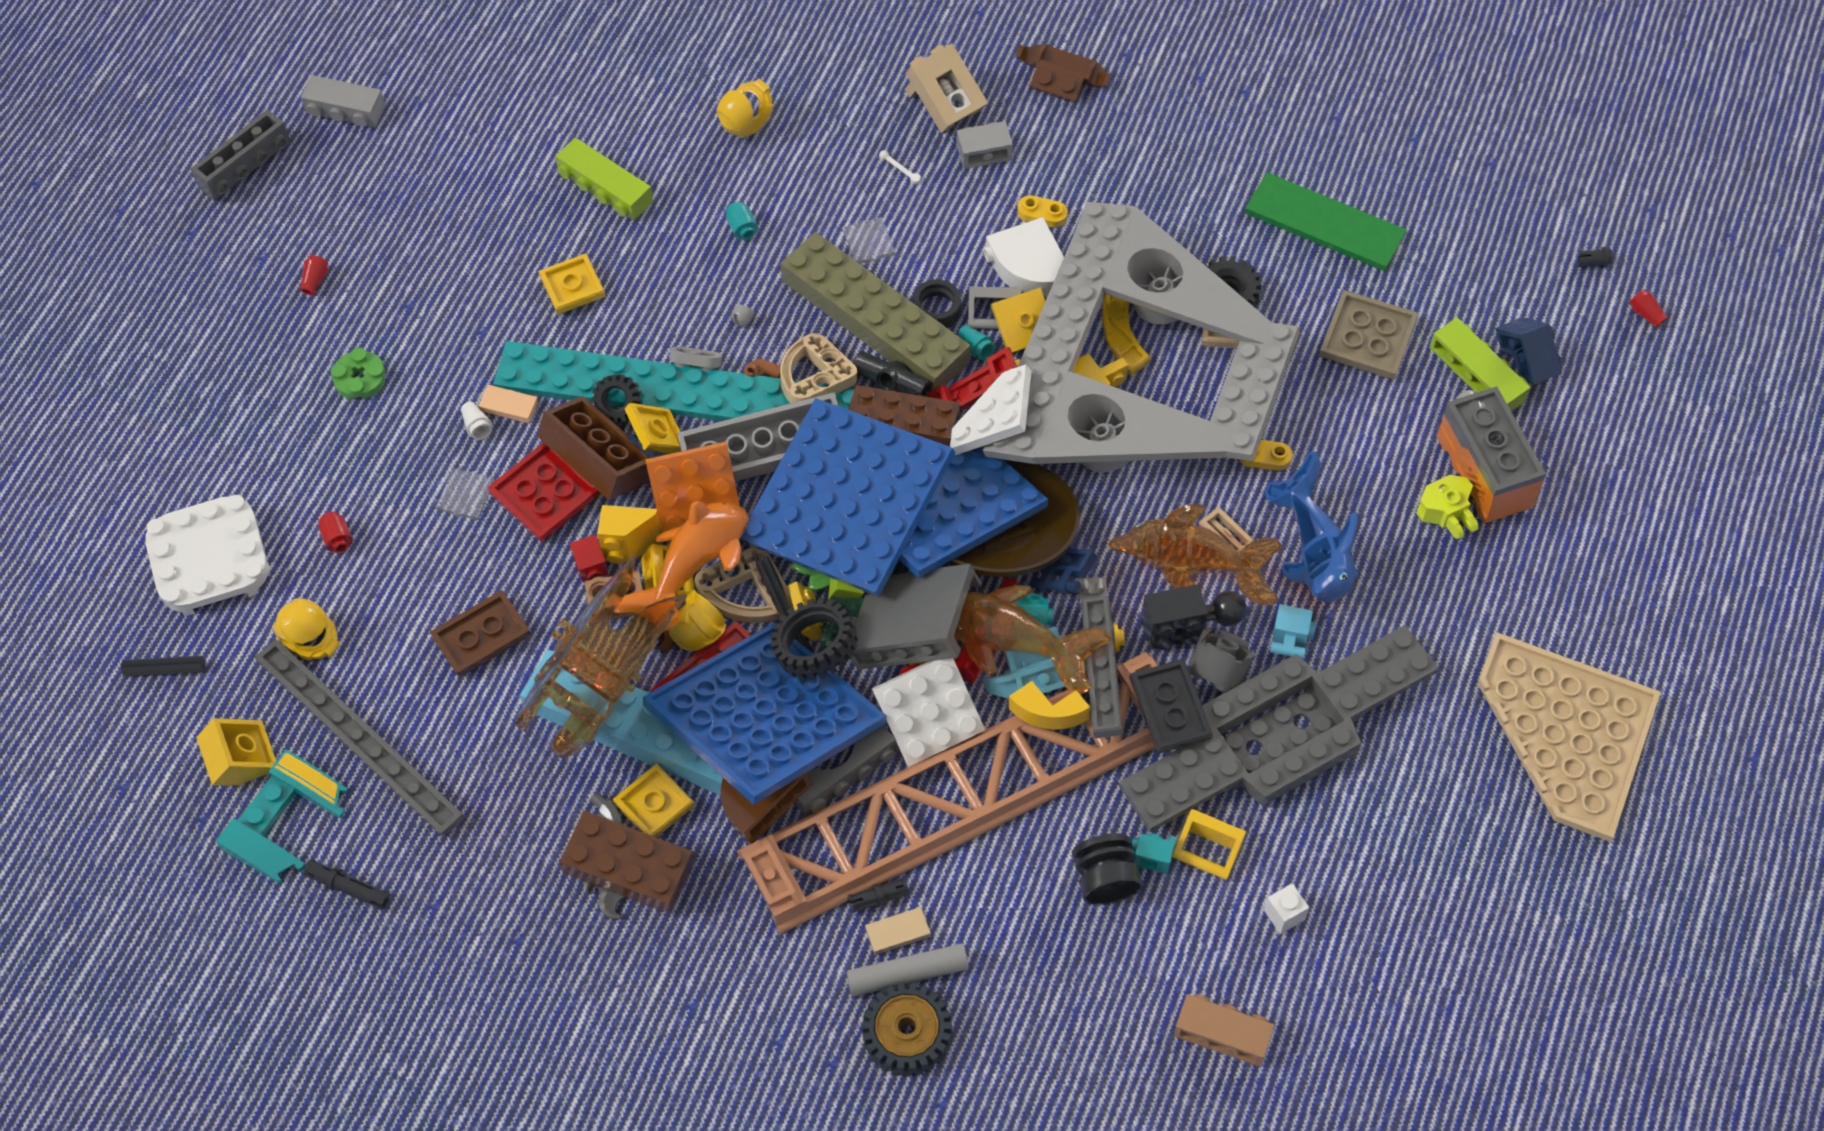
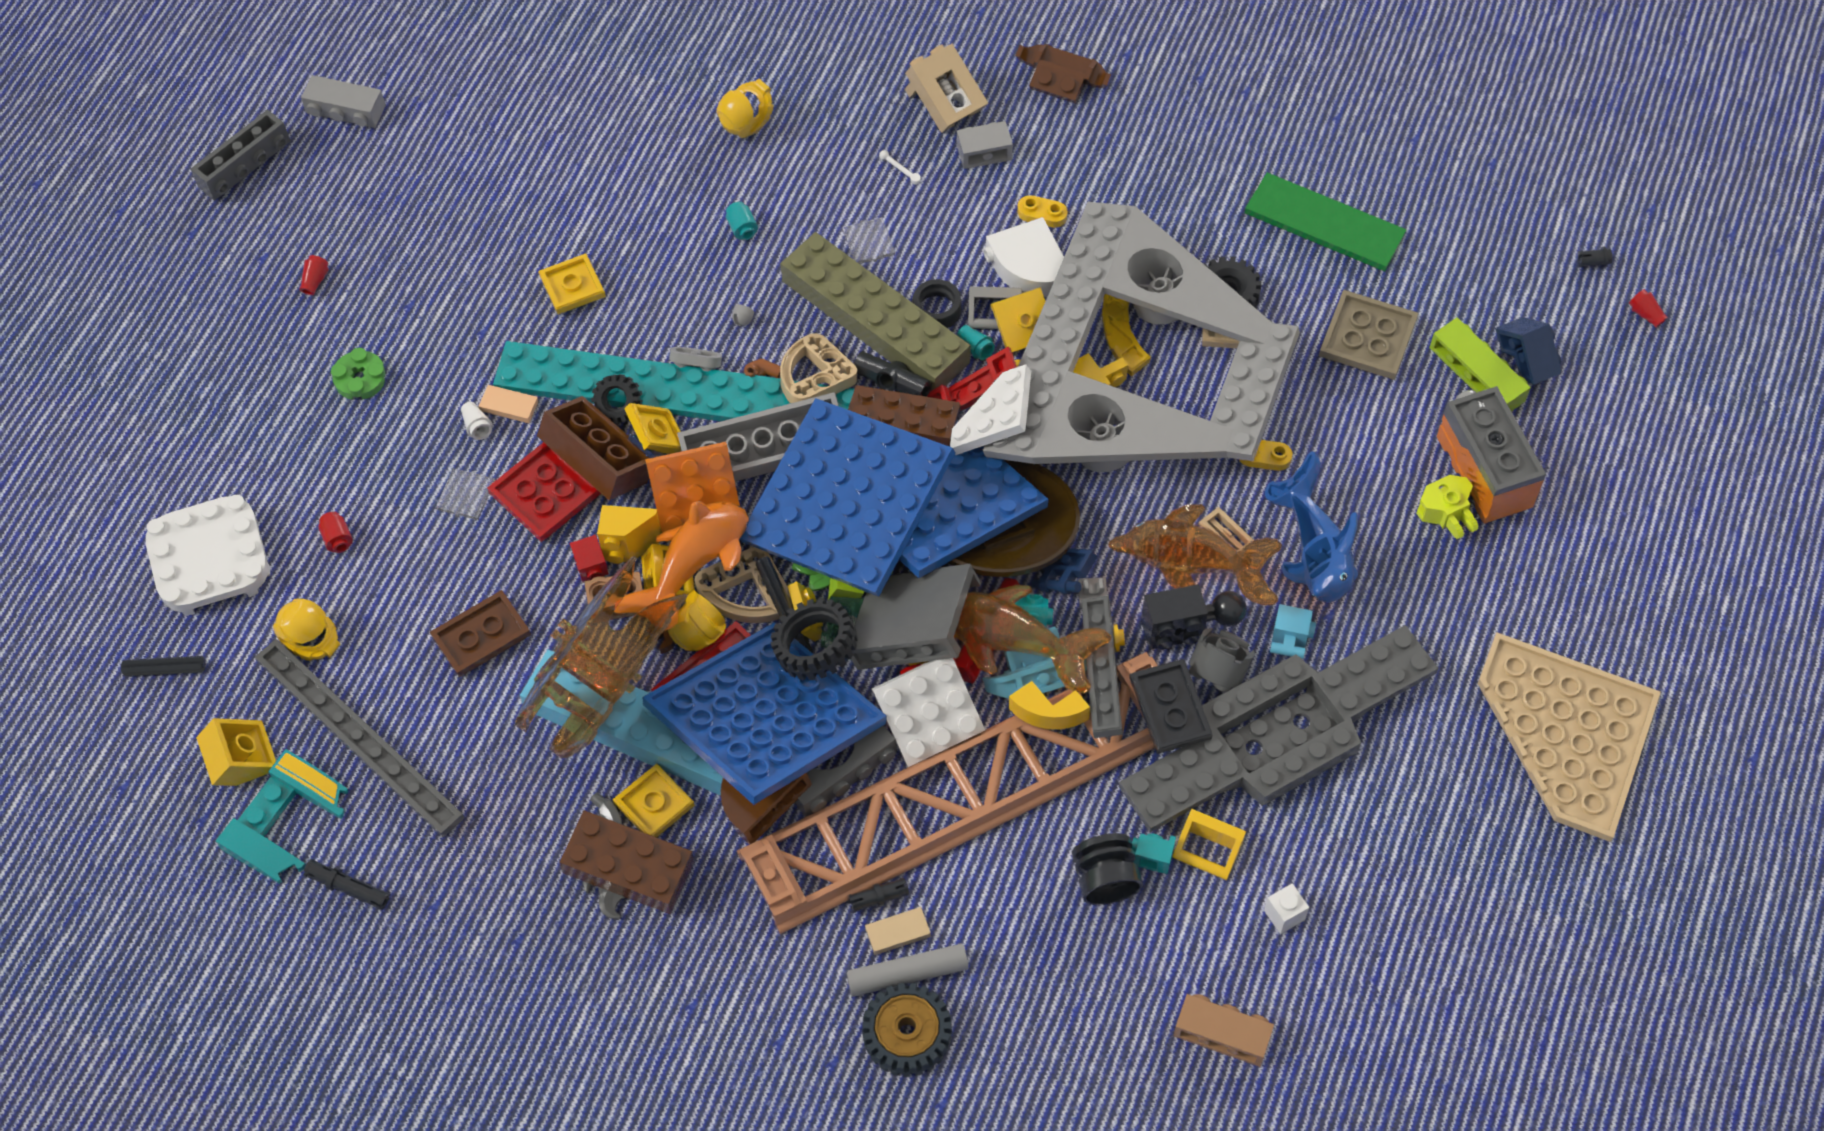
lime brick [555,137,653,221] -> none

